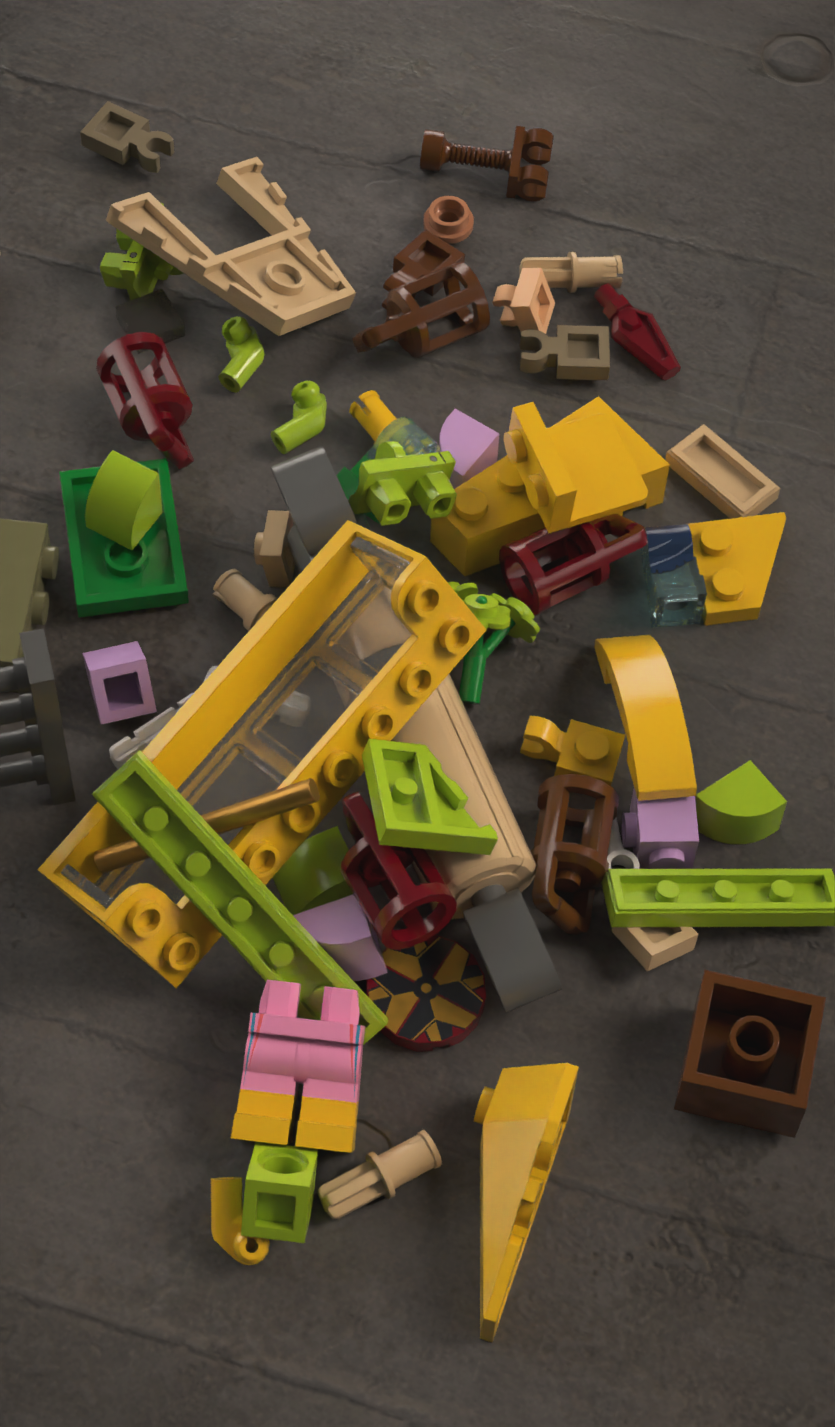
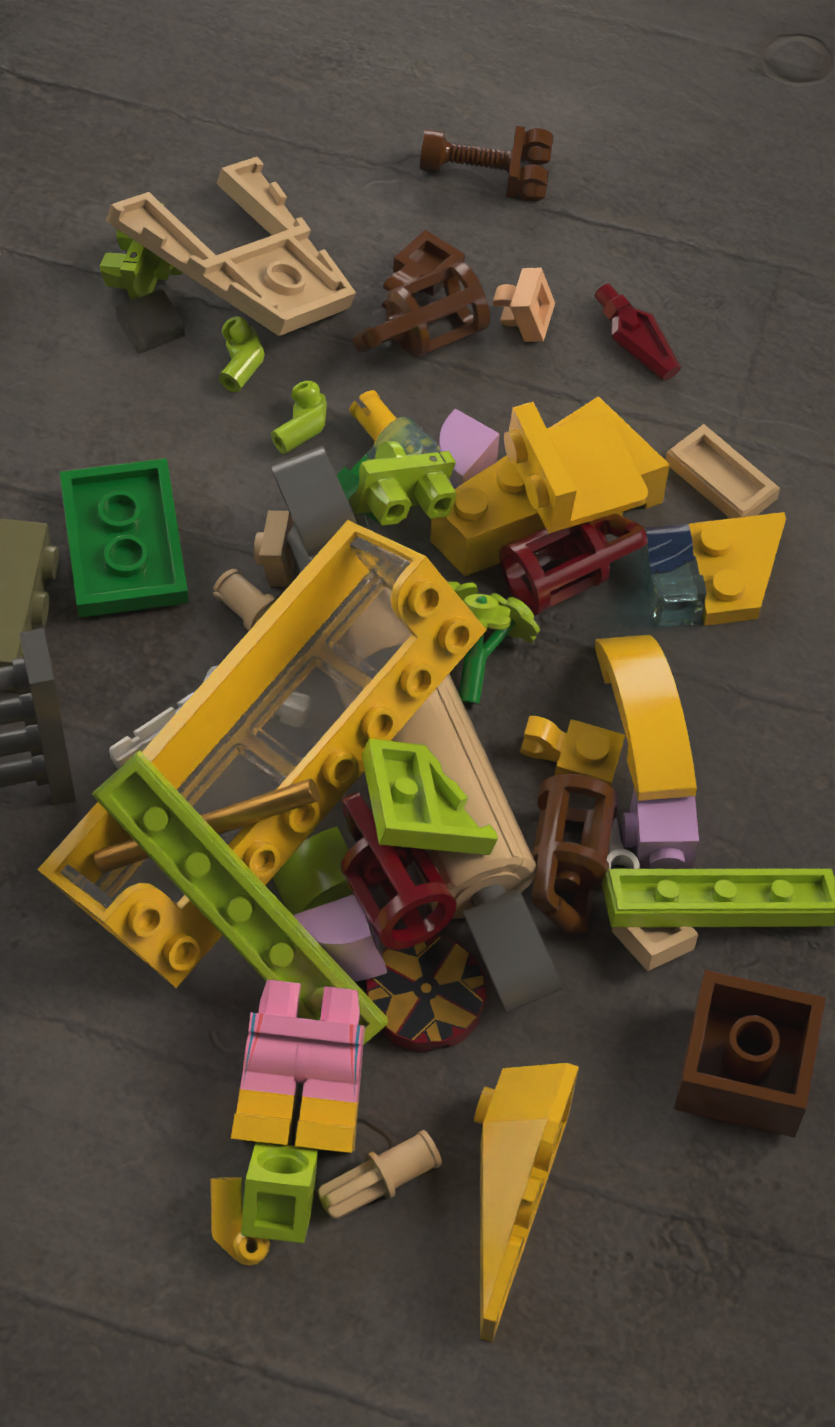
dark tan plate [80,101,174,173] -> none
lavender brick [82,641,157,725] -> none
lime brick [85,450,163,550] -> none
dark red piece [96,332,194,469] -> none
nougat plate [423,196,474,244] -> none
tan axle [519,252,623,293] -> none
dark tan plate [519,325,610,380] -> none
lime brick [695,760,787,844] -> none

